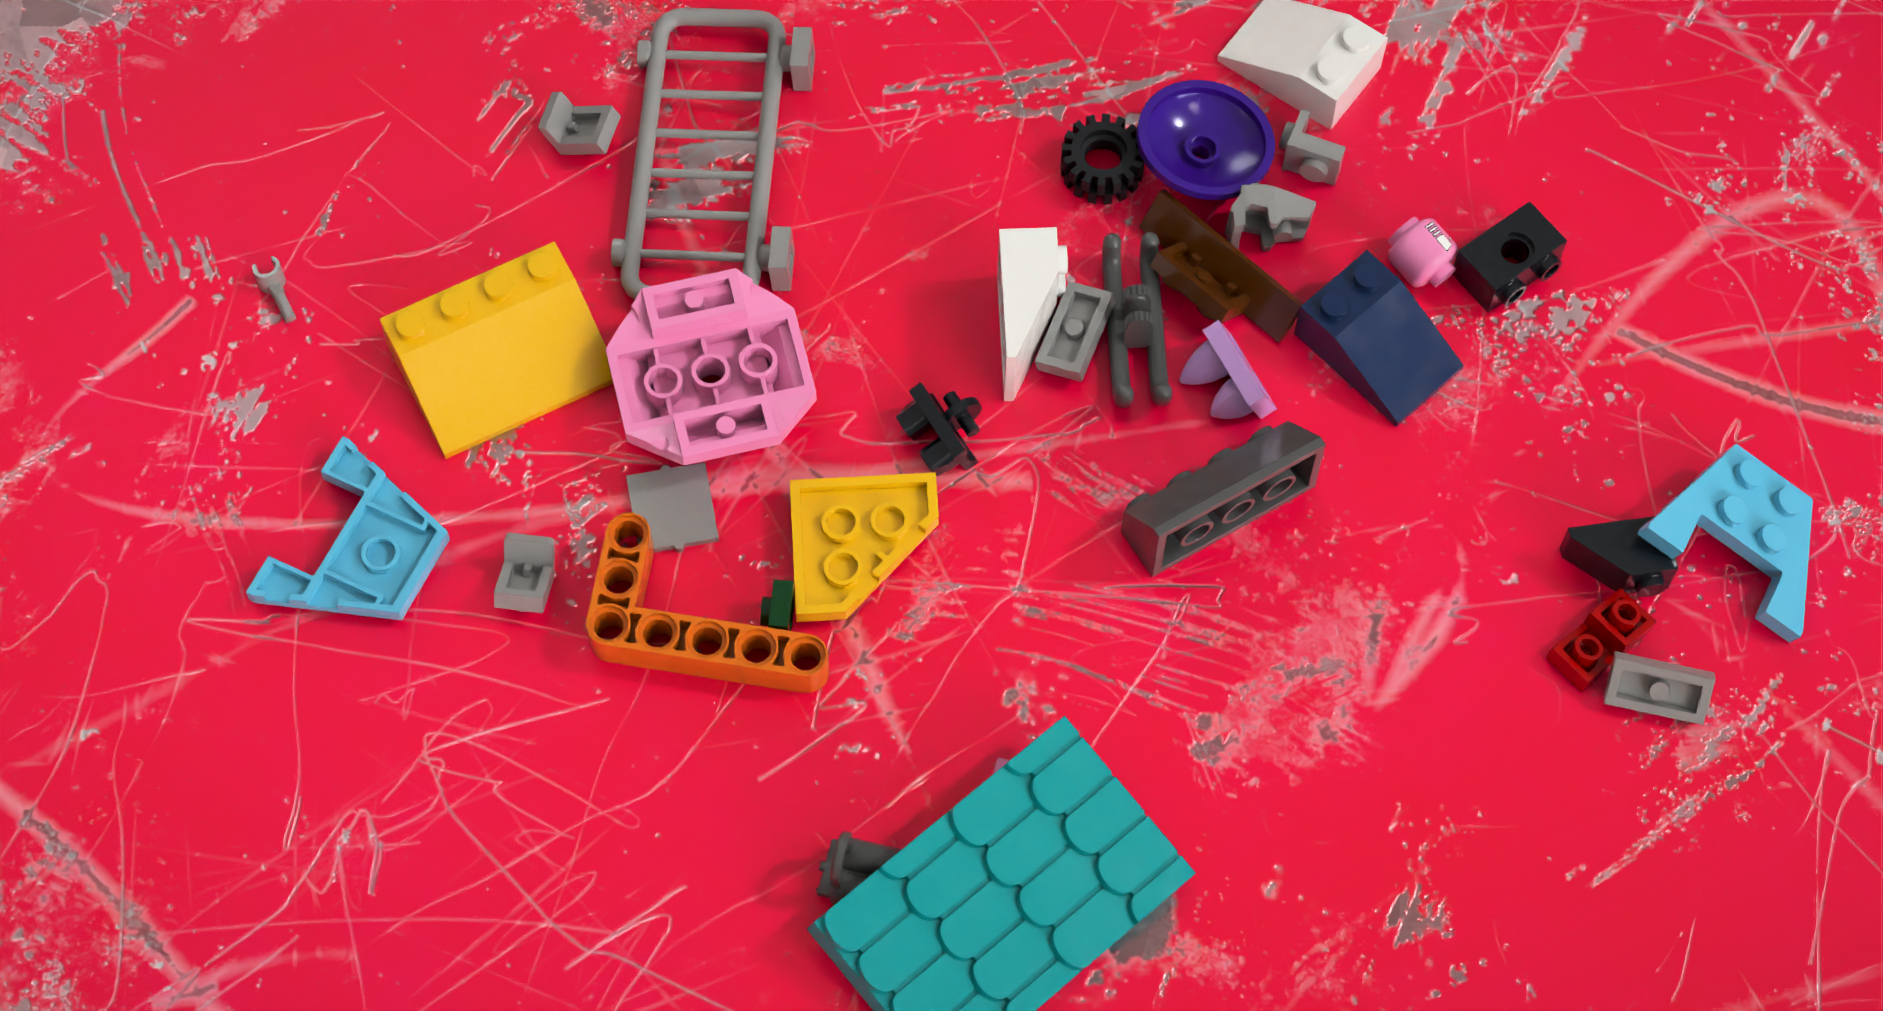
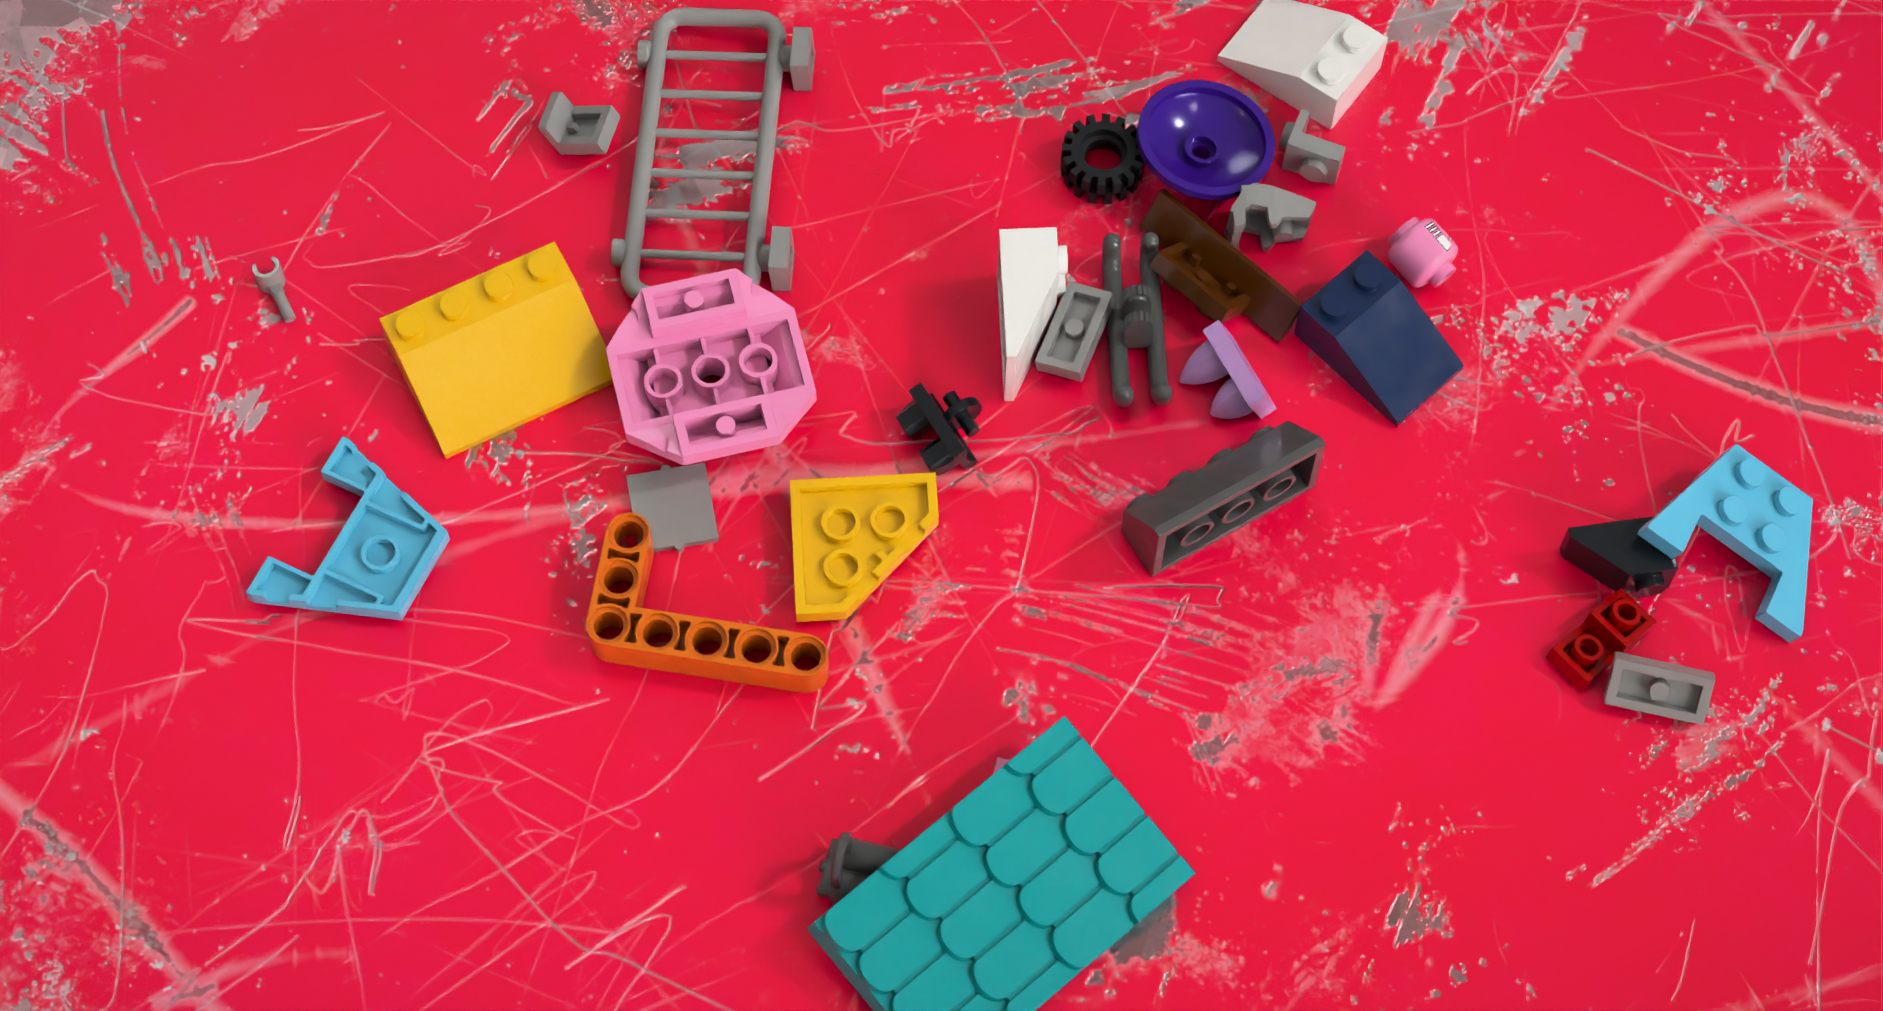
light grey bracket [494,533,555,613] -> none
dark green plate [760,579,795,631] -> none
black brick [1452,201,1567,313] -> none

